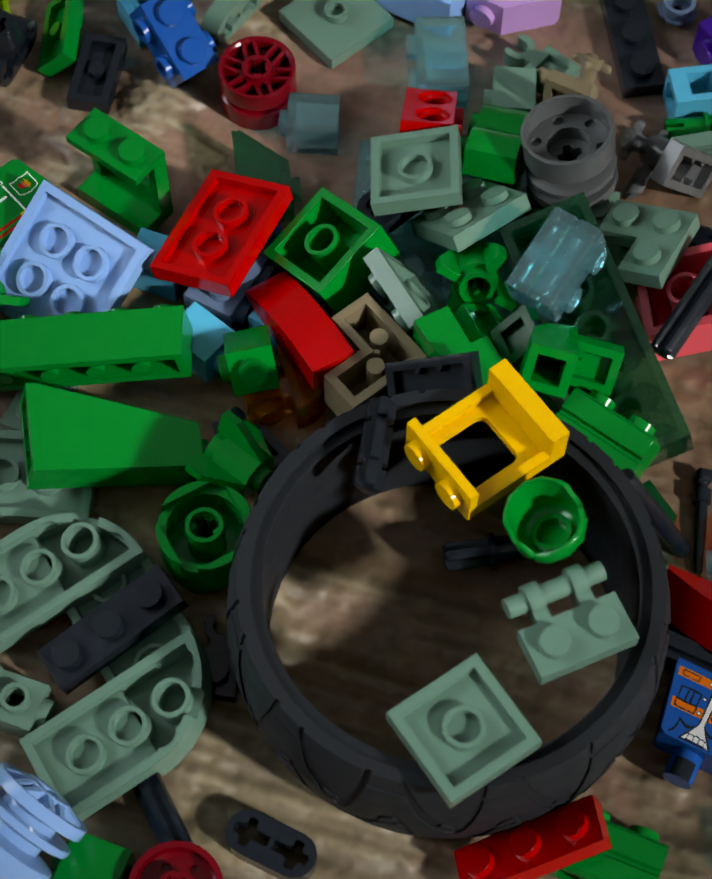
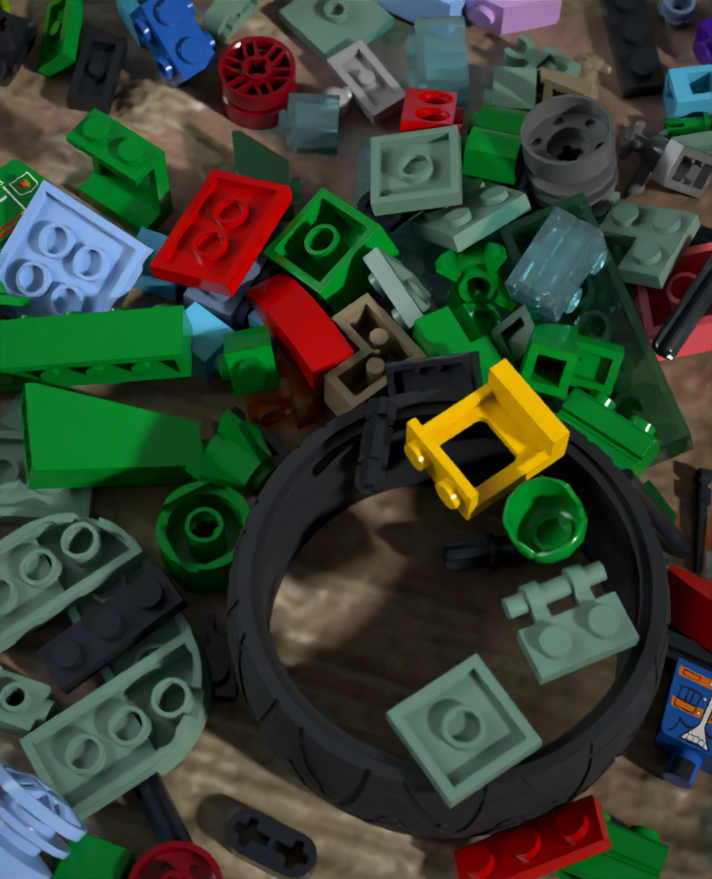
none -> light grey plate [316,39,406,126]

